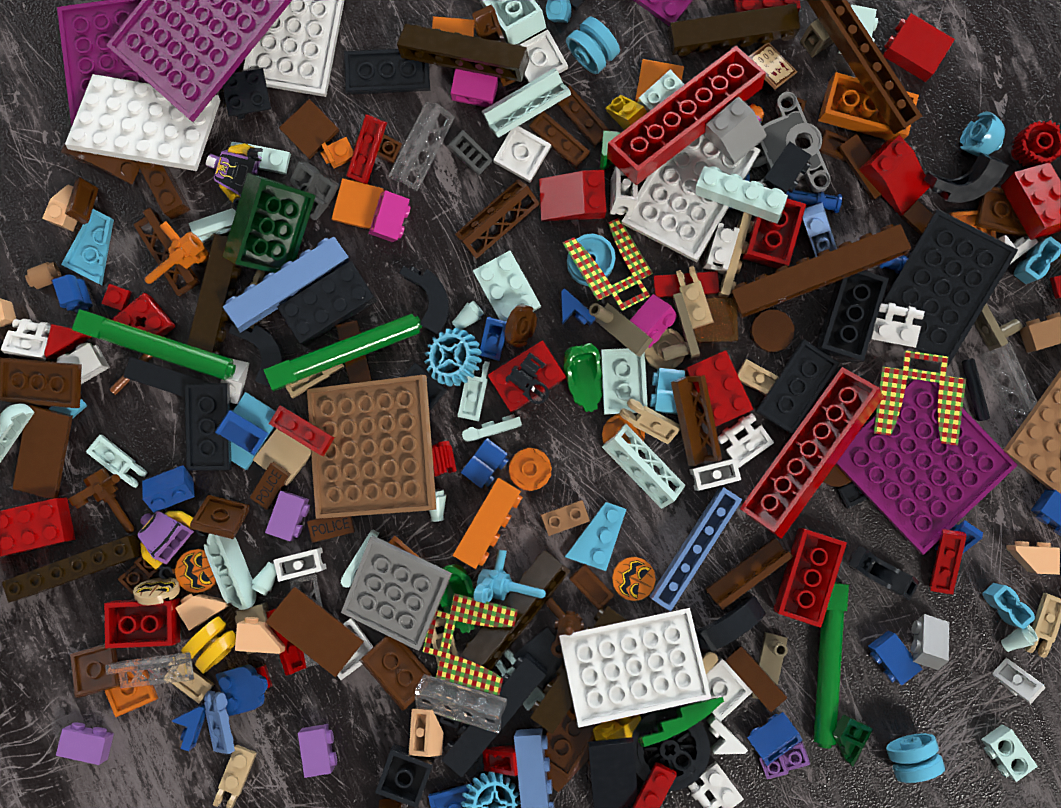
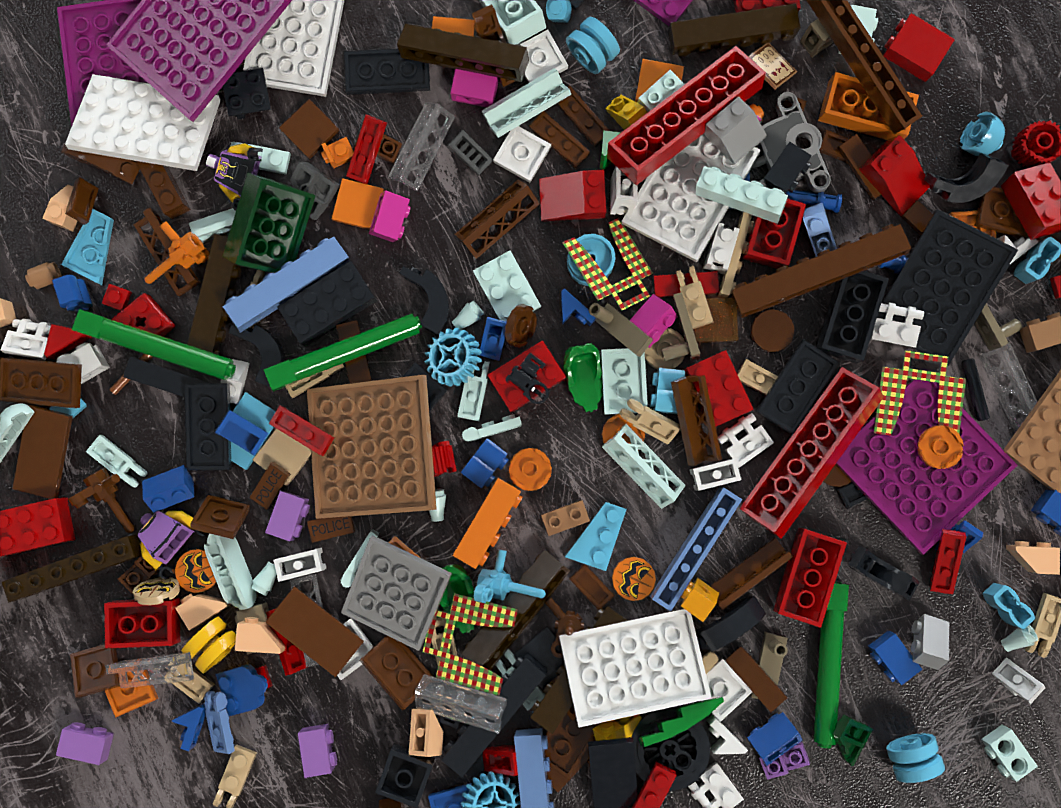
none -> light orange brick [681,577,719,622]
none -> orange tile [917,425,964,469]

